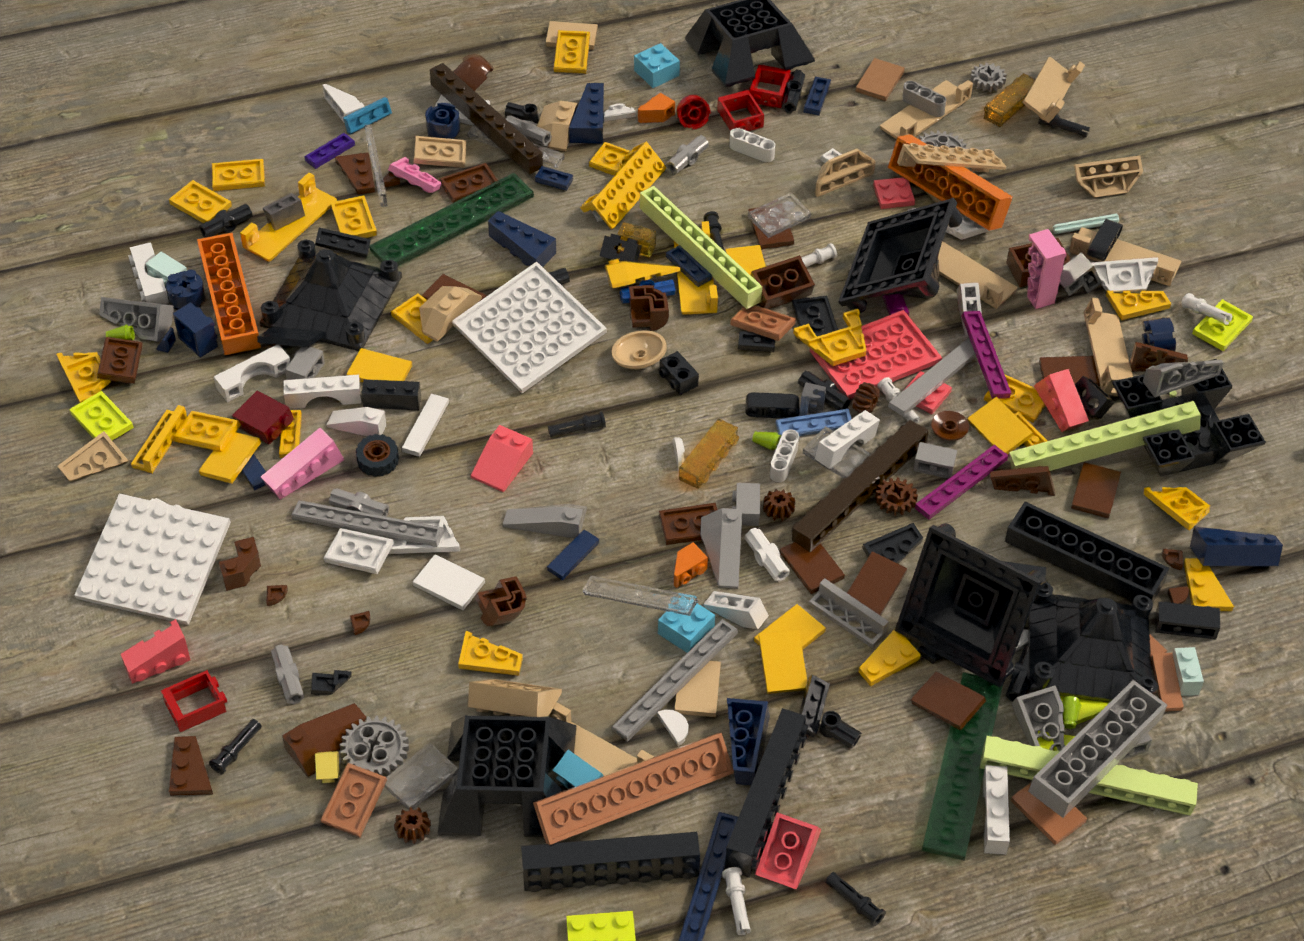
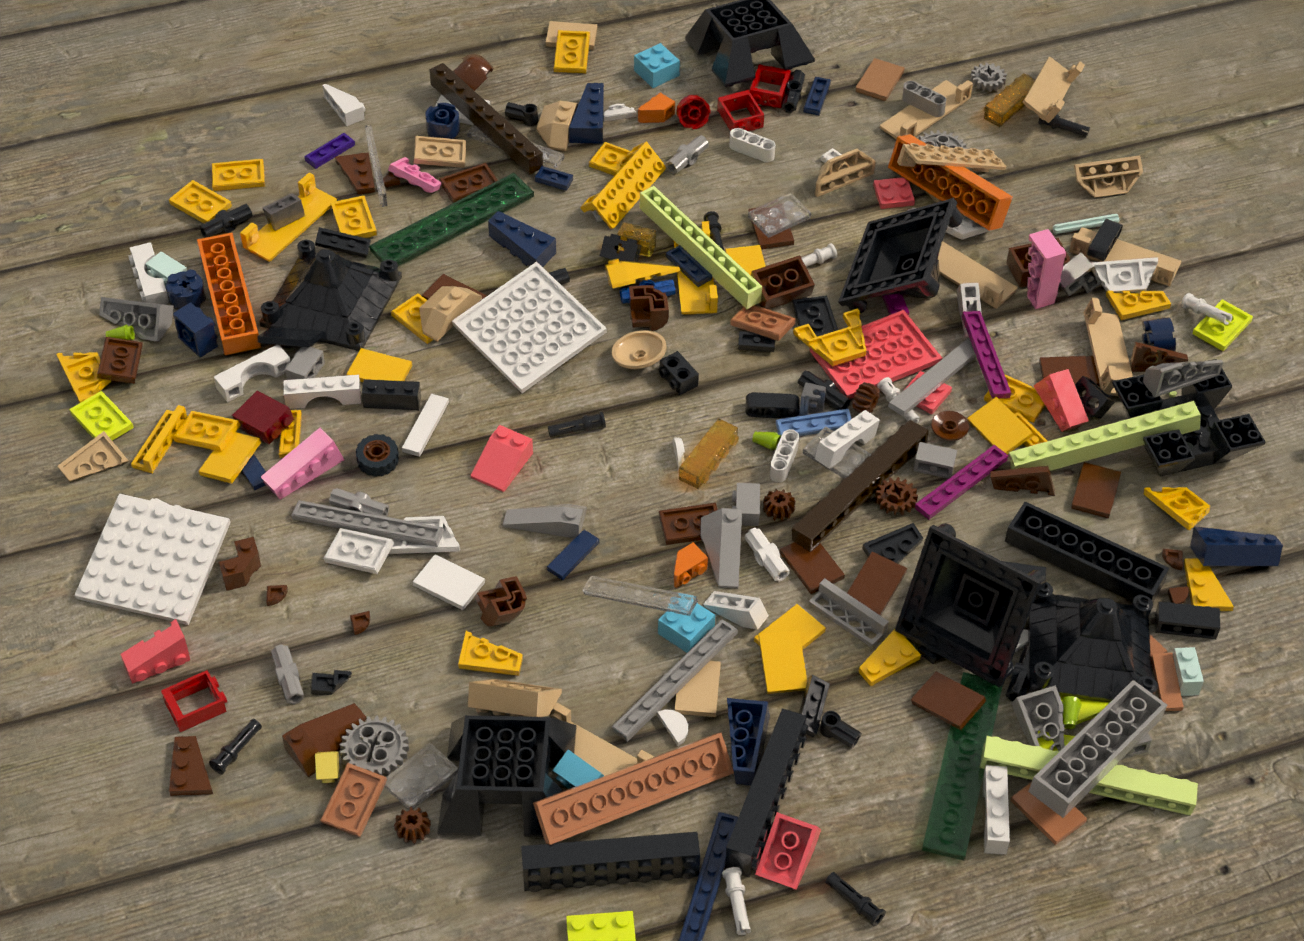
dark blue slope [156,327,176,353] -> none
white slope [326,407,386,436] -> none
dark azure tile [343,97,392,134] -> none
light grey piece [506,116,552,146] -> none

